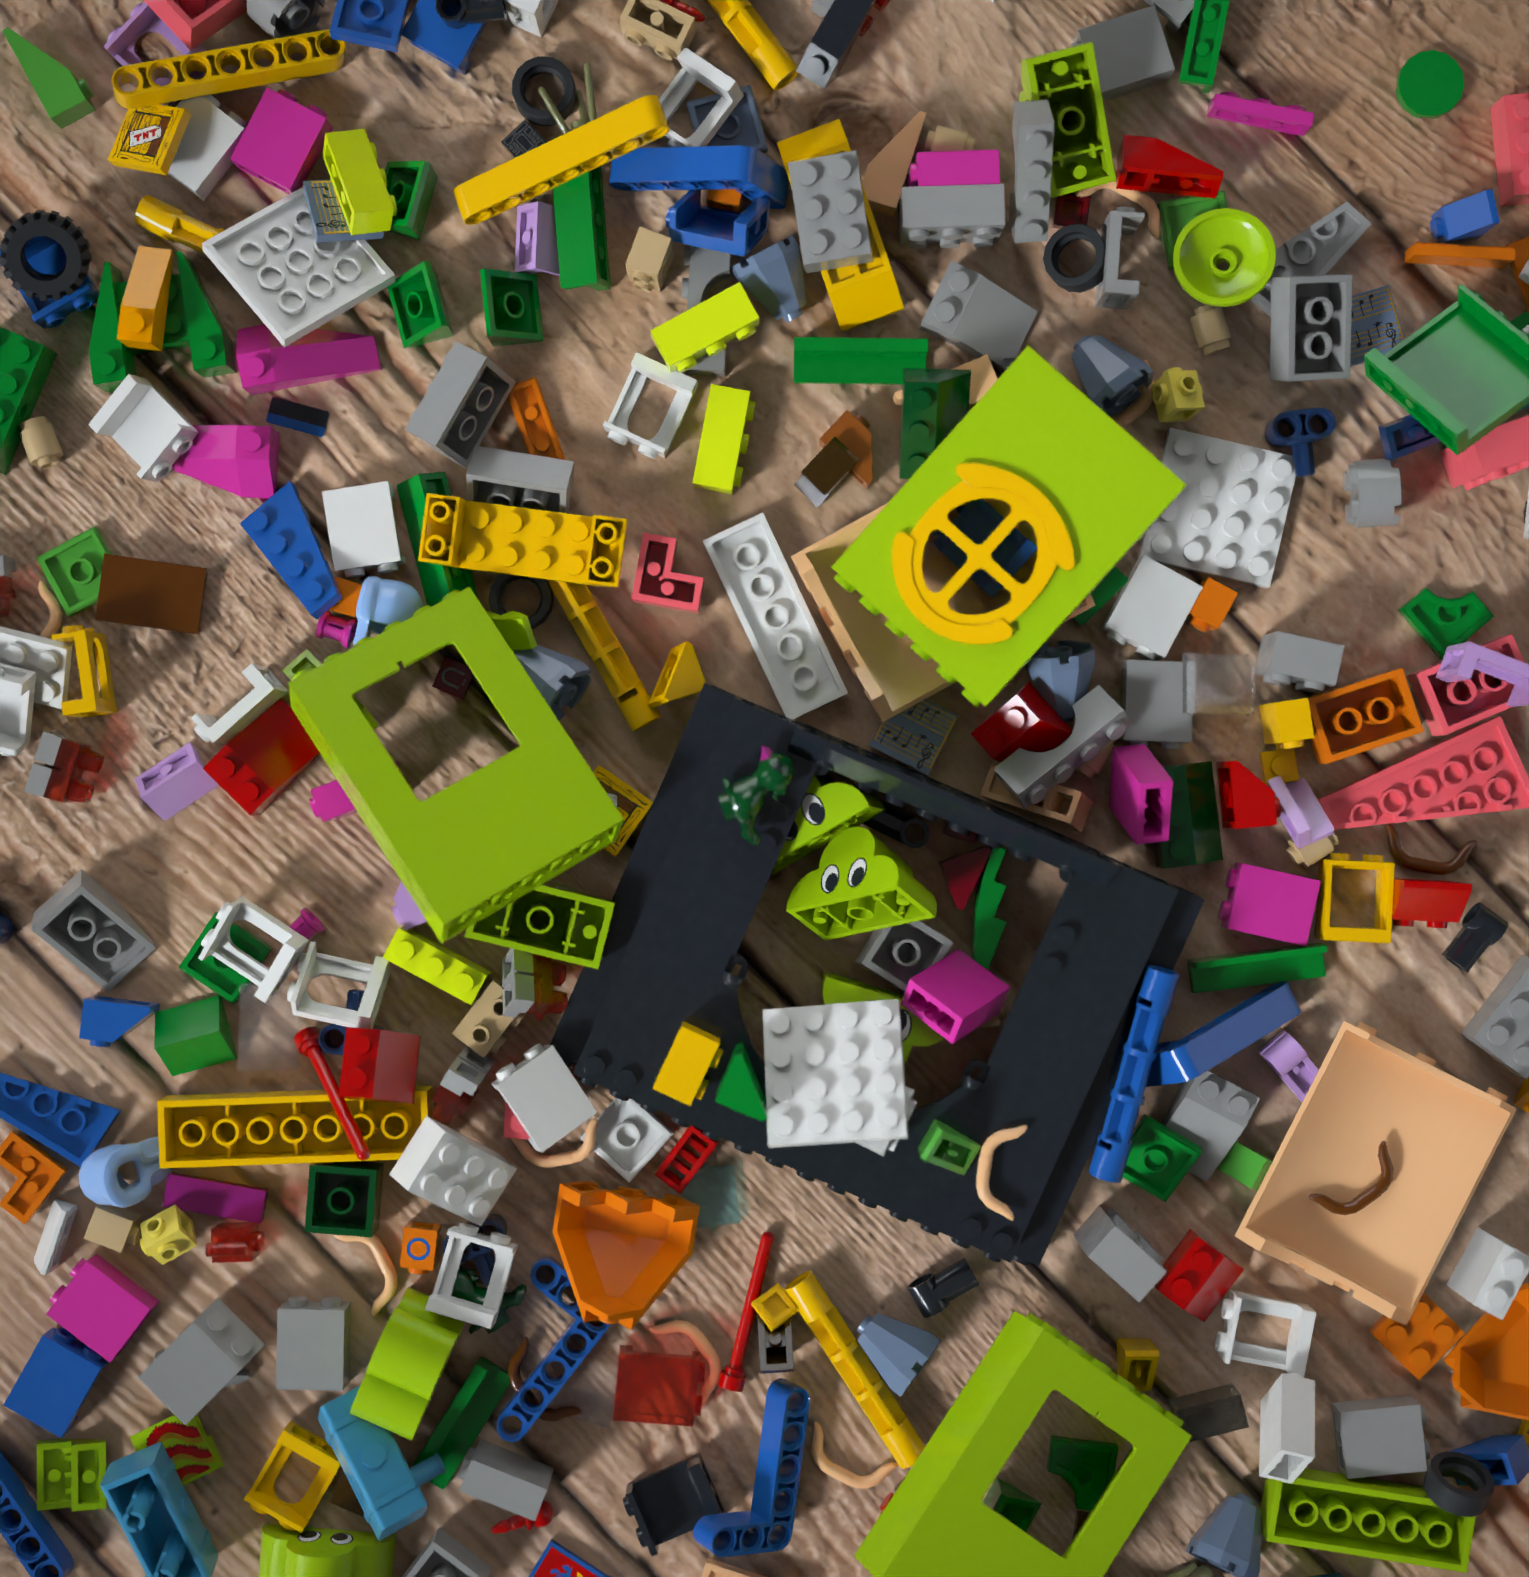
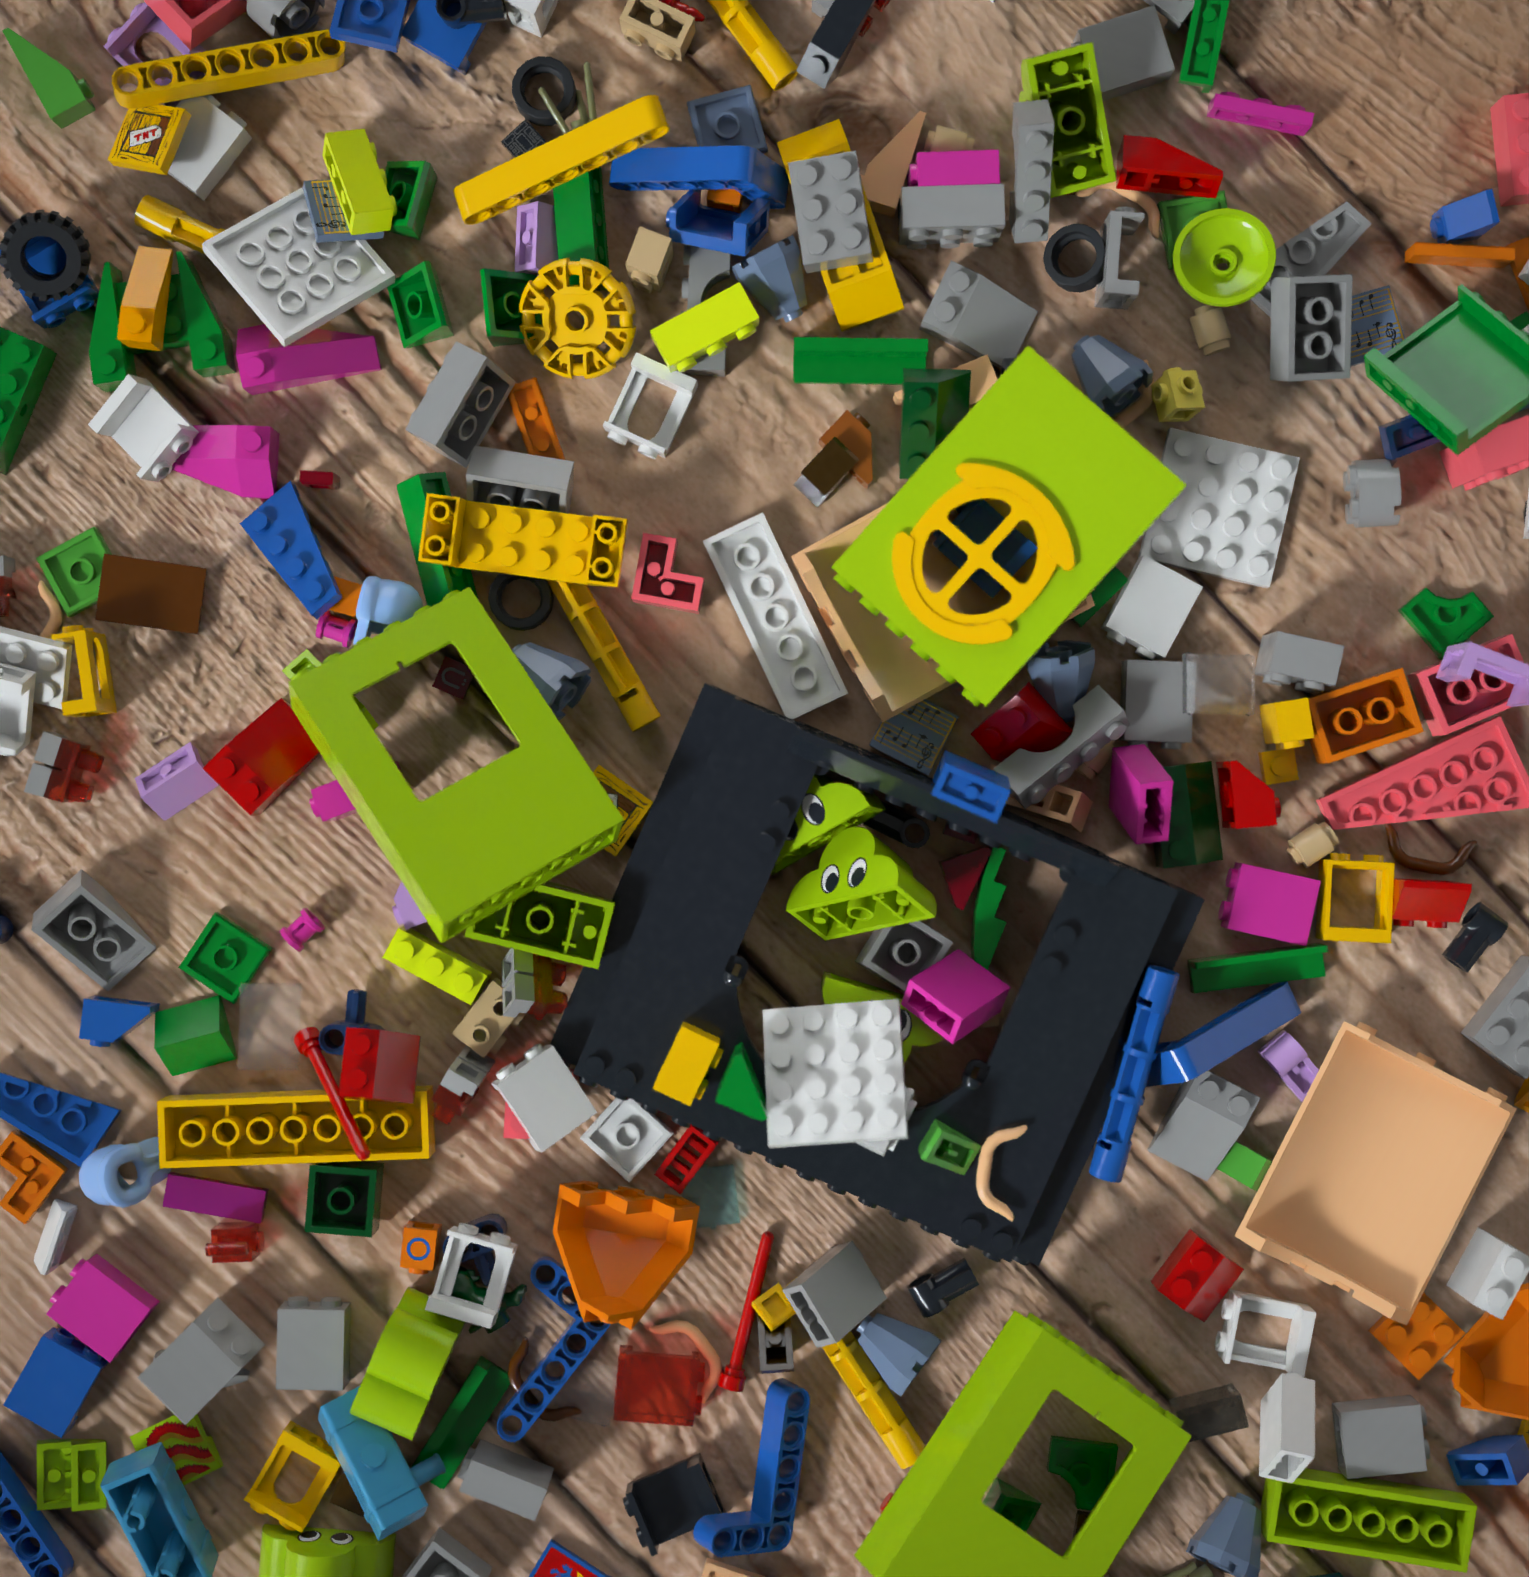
tan brick [19,416,63,469] -> none
tan brick [84,1205,143,1253] -> none
light yellow brick [140,1205,197,1265] -> none
white panel [191,663,289,744] -> none
white panel [198,896,309,1003] -> none
dark pink brick [230,88,333,195] -> none
black sticker [266,397,329,437] -> none
white panel [287,942,390,1029] -> none
white panel [322,481,406,578] -> none
light nougat animal [333,1234,398,1317] -> none
white brick [389,1116,517,1226] -> none
lime slope [486,610,537,650] -> none
red bar [491,1500,554,1534] -> none
light nougat animal [510,1118,598,1168] -> none
yellow slope [648,641,706,708] -> none
white panel [659,47,744,147] -> none
neon yellow brick [692,384,756,495] -> none
dark green animal [717,746,794,845] -> none
light nougat animal [811,1422,898,1489] -> none
dark red tile [1052,193,1091,229] -> none
light grey brick [1073,1206,1167,1302] -> none
yellow slope [1117,1338,1159,1391] -> none
green tile [1123,1114,1202,1202] -> none
orange brick [1187,577,1238,632] -> none
dark blue beam [1265,408,1336,477] -> none
lavender panel [1267,775,1334,849] -> none
reddish brown animal [1309,1141,1394,1215] -> none
green tile [1395,50,1465,119] -> none
black tyre [1423,1451,1494,1517] -> none
none -> dark red tile [299,470,340,490]
none -> yellow plate [518,258,637,379]
none -> light grey brick [782,1241,887,1348]
none -> blue panel [931,750,1011,823]

